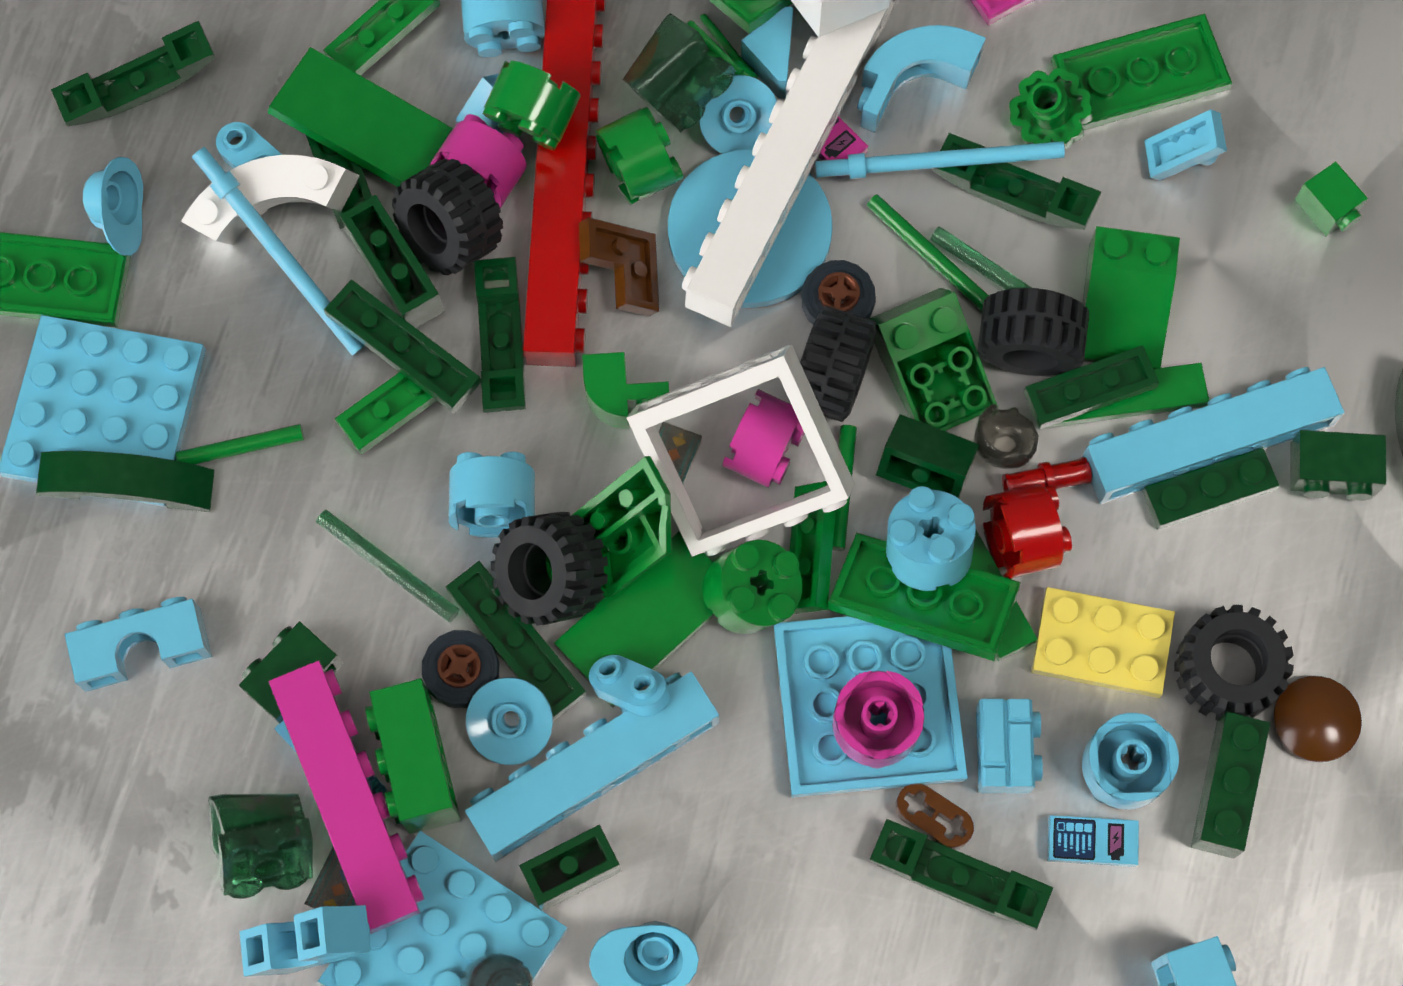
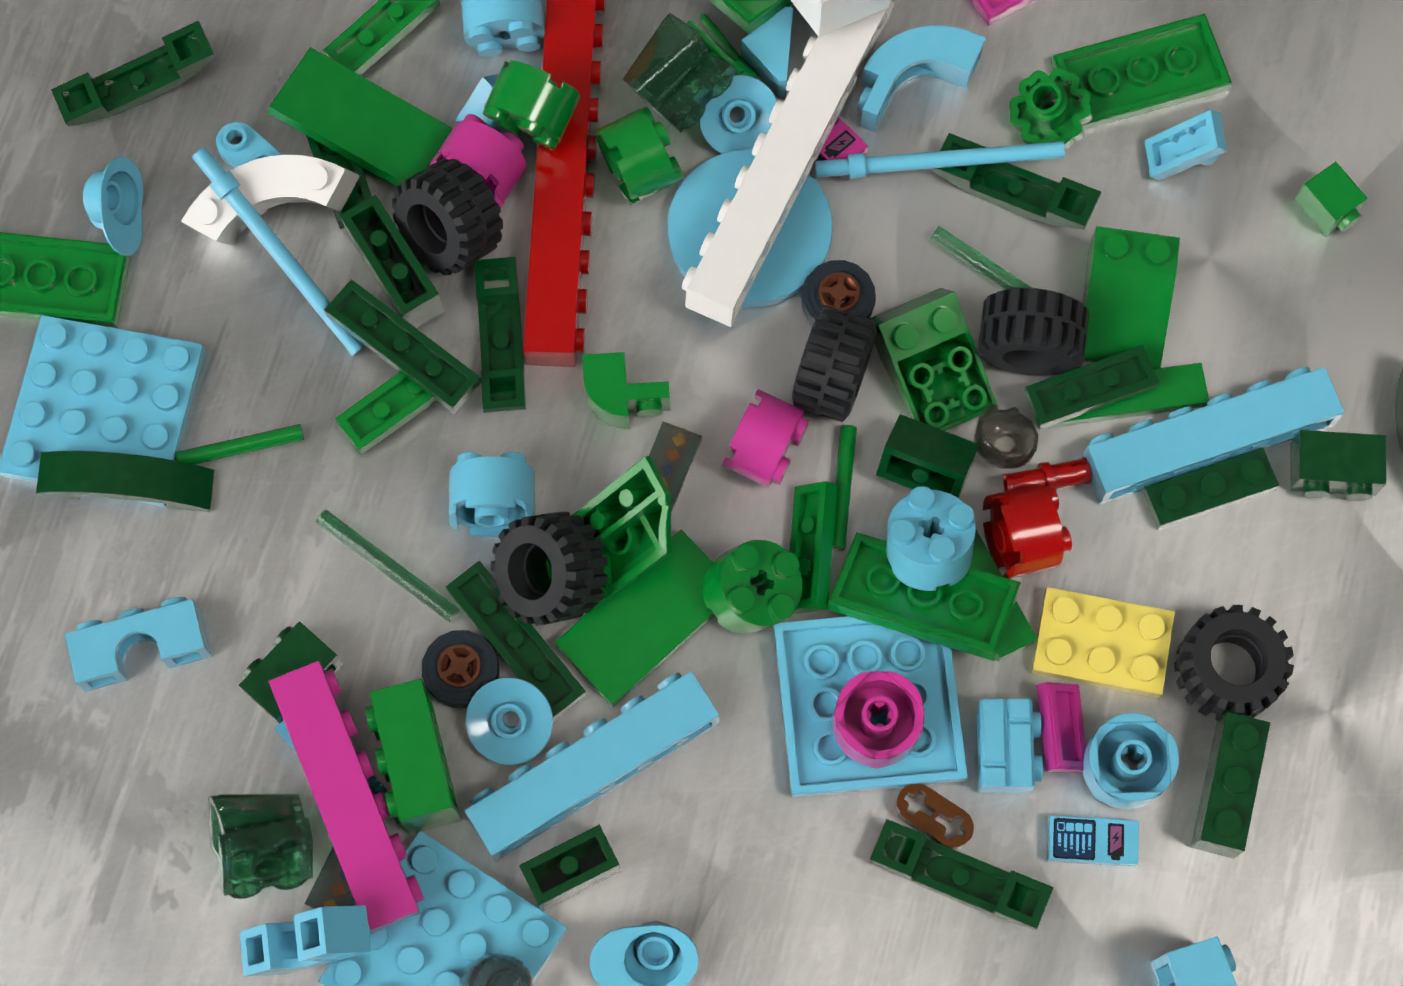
reddish brown plate [579,217,659,316] -> none
medium azure plate [589,655,670,717] -> none
white window [627,344,855,556] -> none
green bar [866,194,989,311] -> none
reddish brown dish [1274,676,1362,762] -> none
none -> dark pink tile [1036,682,1086,773]

